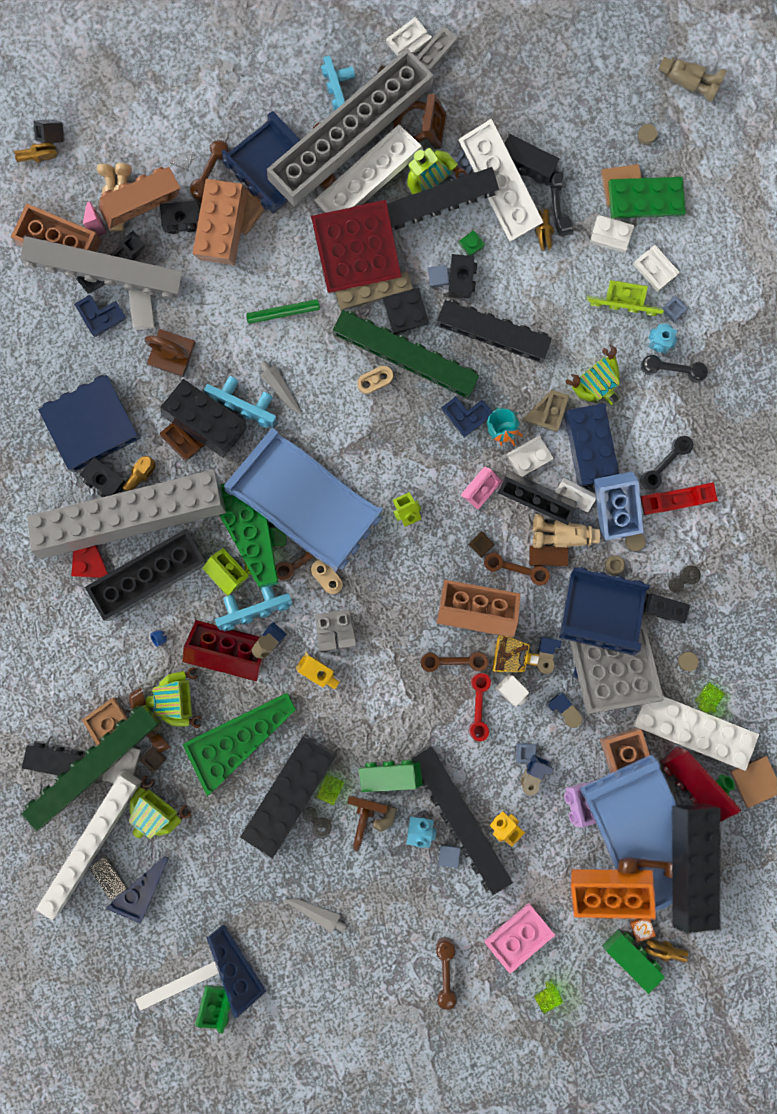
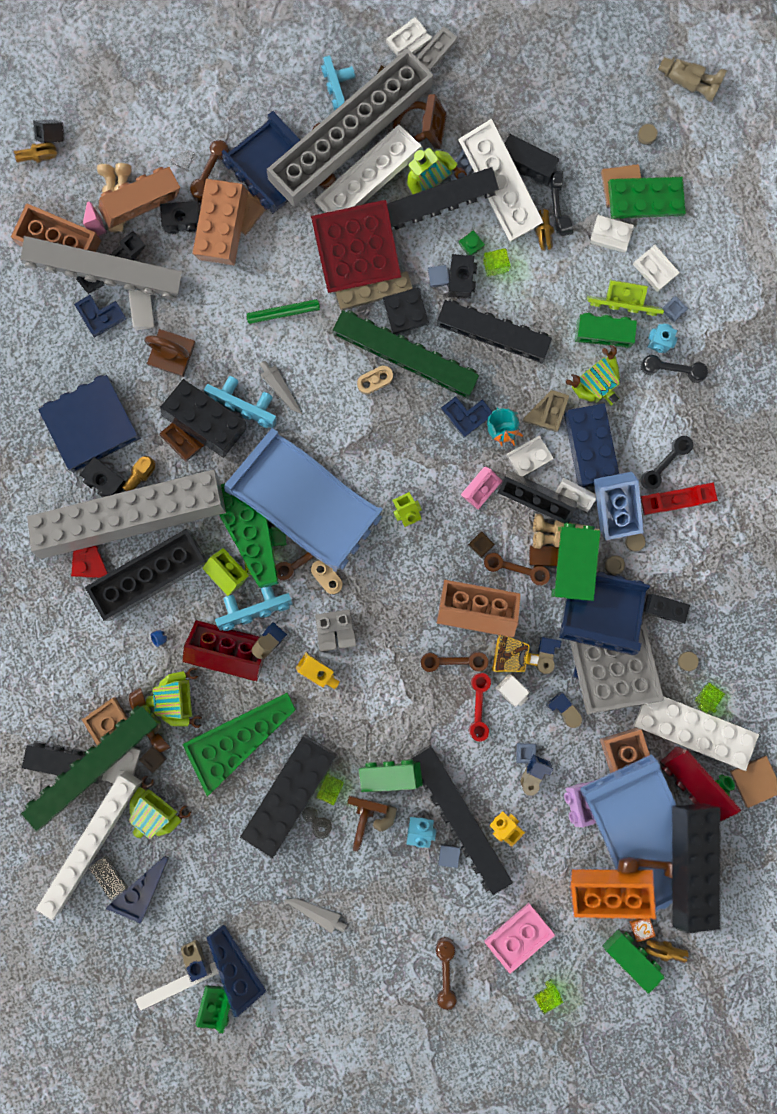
clear smoke plate [668,565,701,593] -> none
none -> leg [181,940,212,983]
none -> clear neon green panel [483,248,511,277]
none -> green panel [551,523,600,601]
none -> green brick [575,313,637,348]

